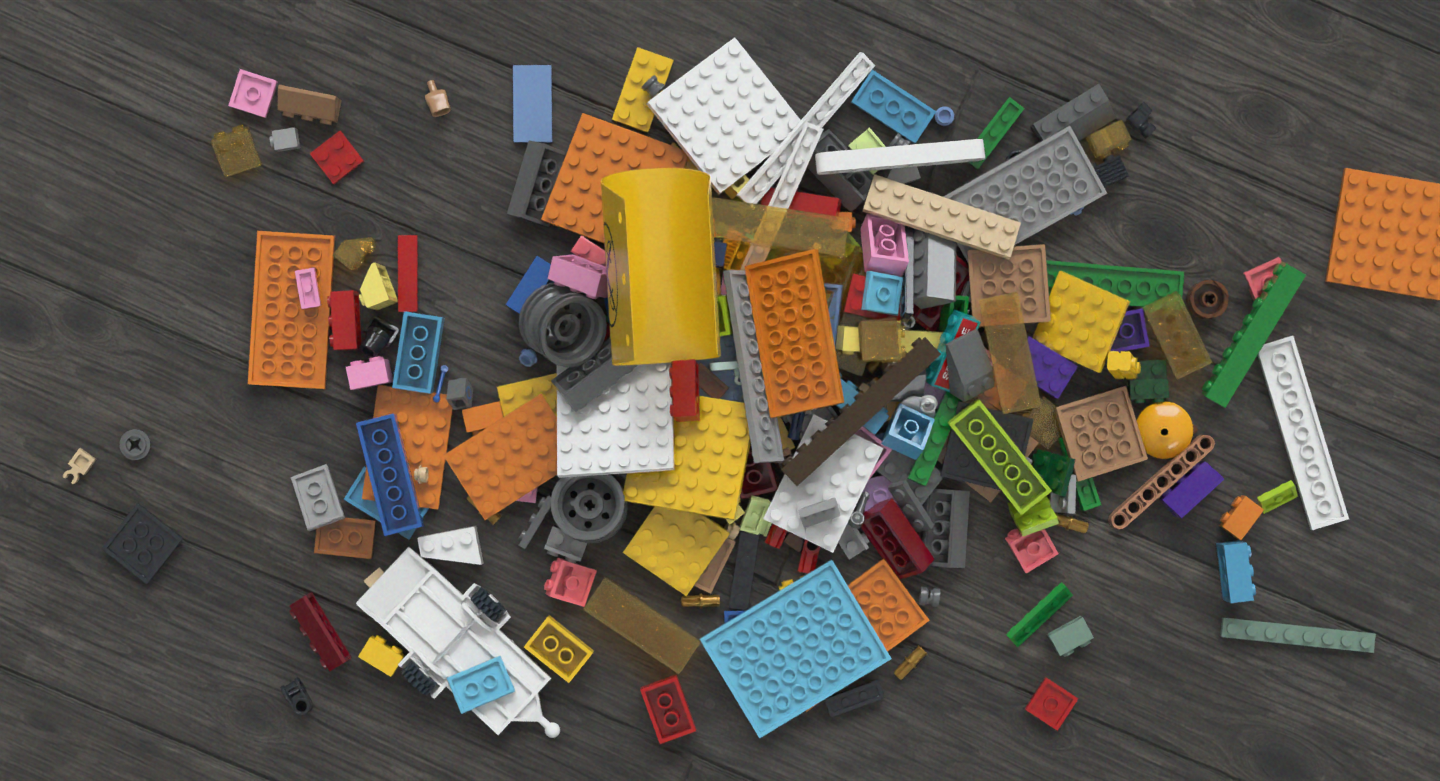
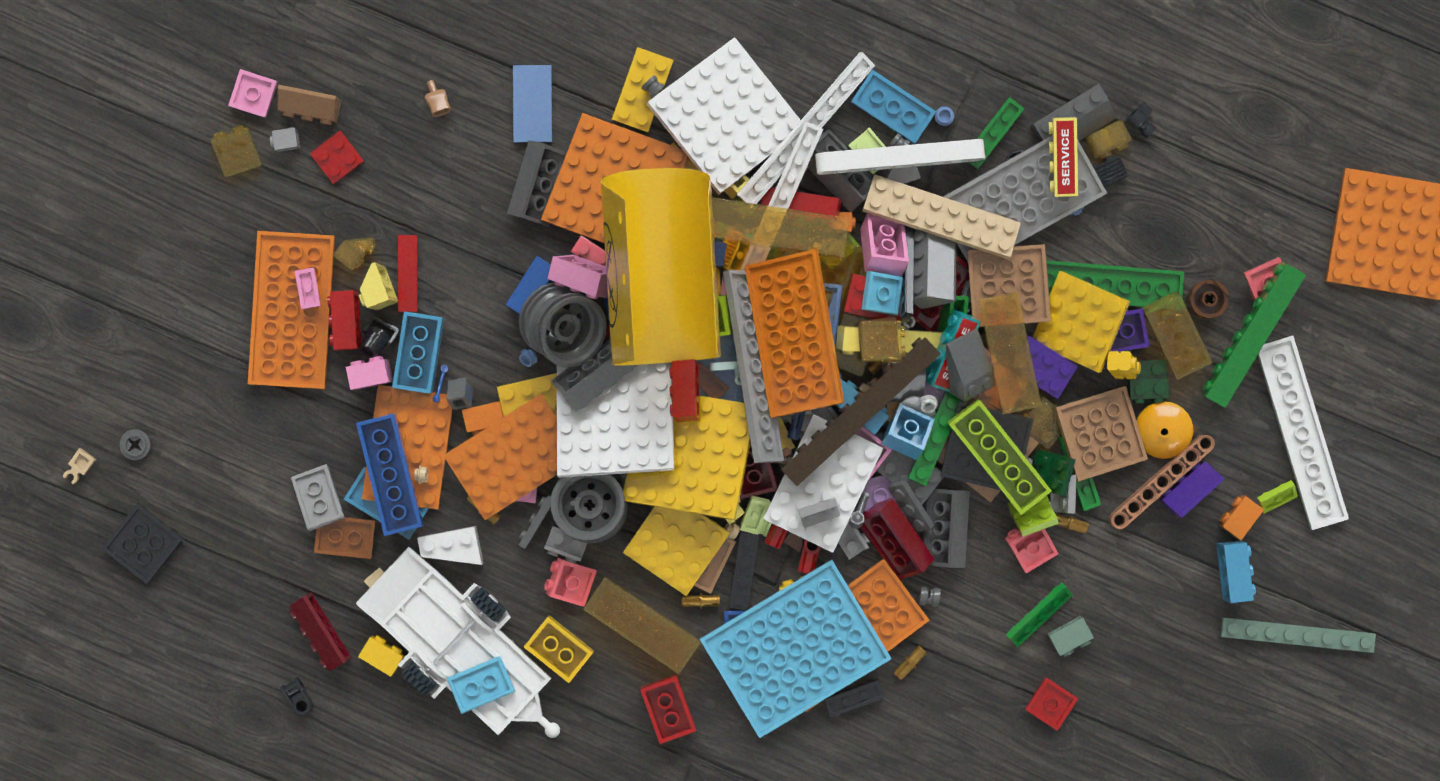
none -> brick [1048,117,1078,197]

